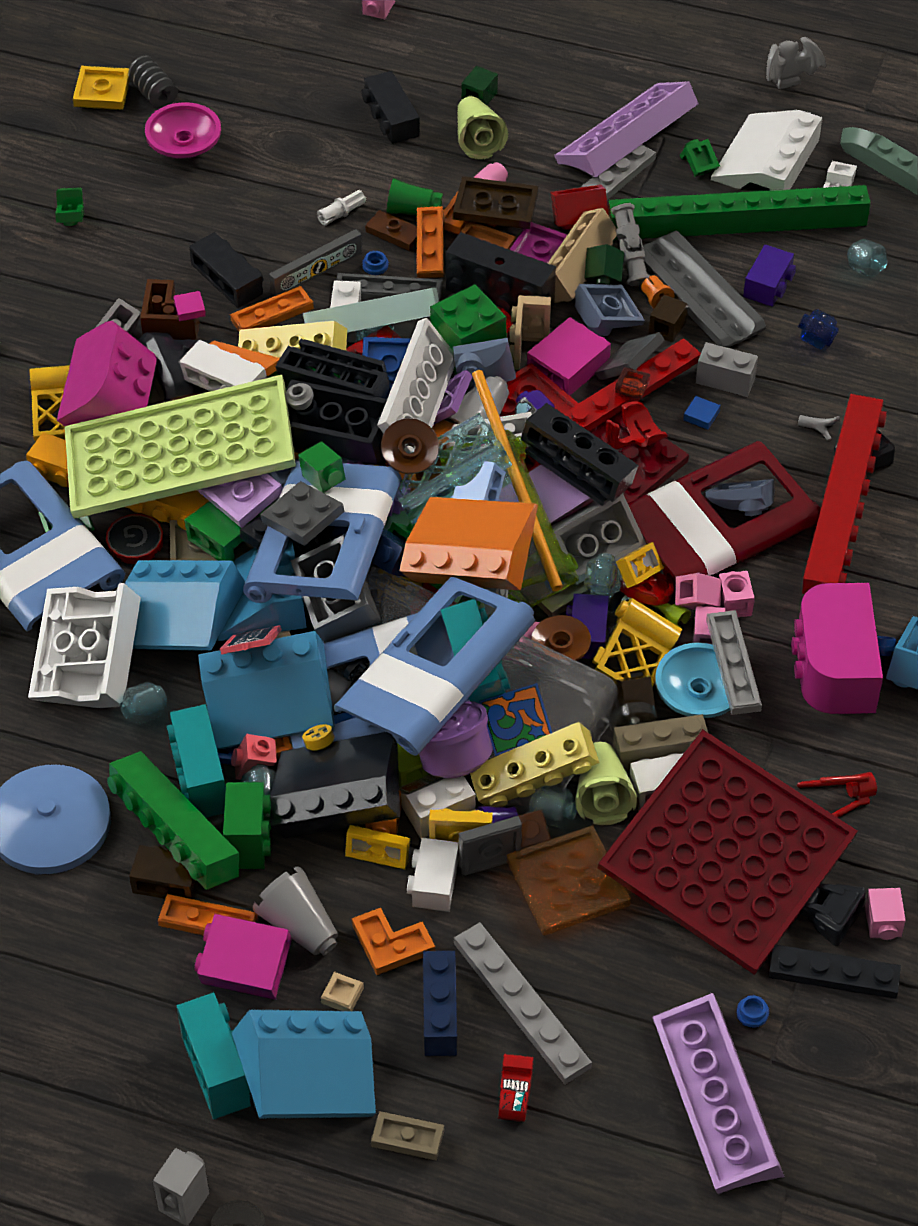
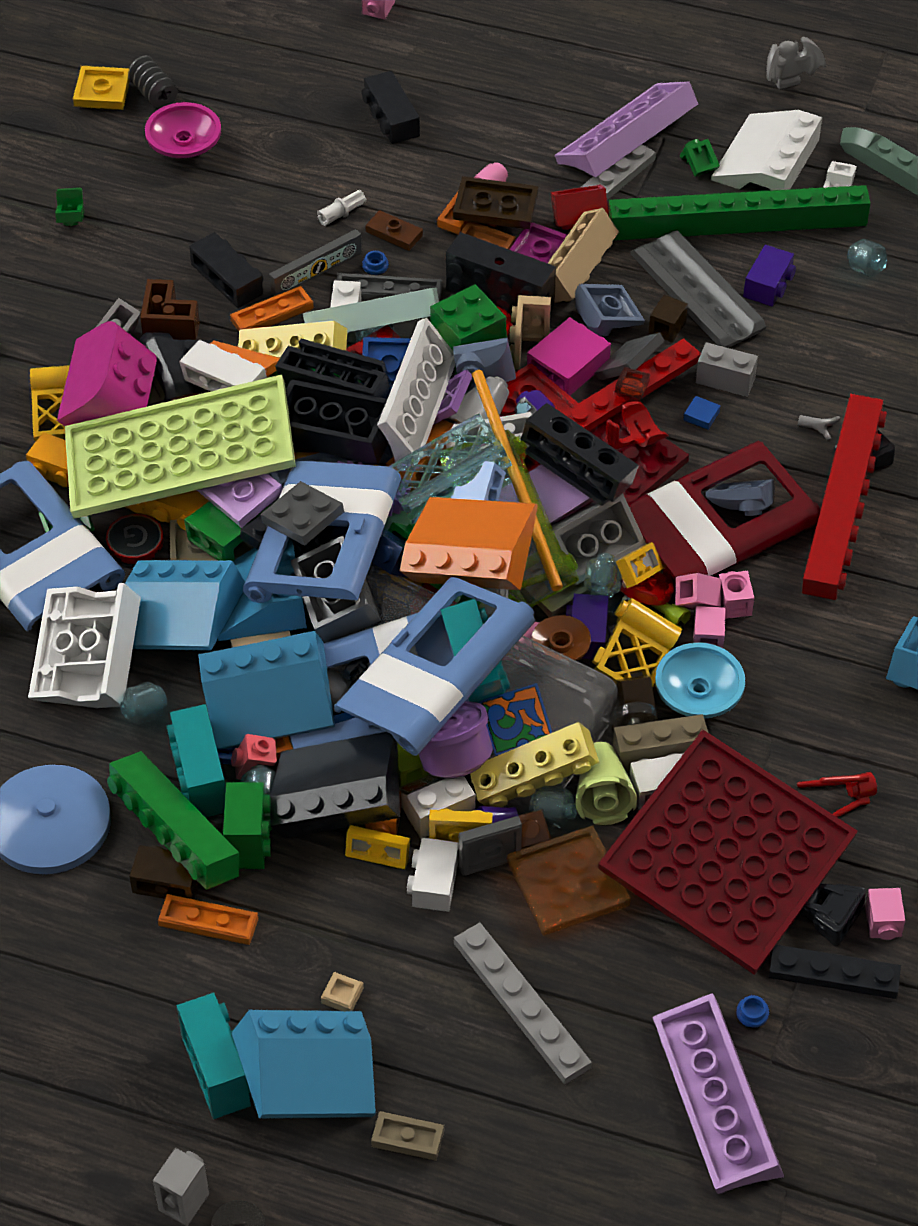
dark pink tile [173,291,206,321] -> none
dark pink brick [195,914,292,1000] -> none
piece [220,625,281,655] -> none
light grey cone [253,867,338,955] -> none
light grey plate [285,383,314,410] -> none
green brick [298,441,346,493] -> none
yellow tile [302,724,335,751] -> none
orange plate [352,908,435,975] -> none
reddish brown dish [381,418,439,474] -> none
green plant [386,178,443,216] -> none
orange tile [417,206,444,278] -> none
dark blue brick [423,951,457,1056] -> none
yellowish green cone [458,96,508,160] -> none
dark green brick [461,66,498,106] -> none
red leg [498,1054,534,1122] -> none
dark green brick [584,244,624,285] -> none
light grey piece [611,203,650,286] -> none
orange bush [641,275,675,308] -> none
light grey tile [706,610,762,715] -> none
dark pink brick [791,583,883,714] -> none
clear blue head [797,309,839,349] -> none
blue plate [877,636,896,656] -> none

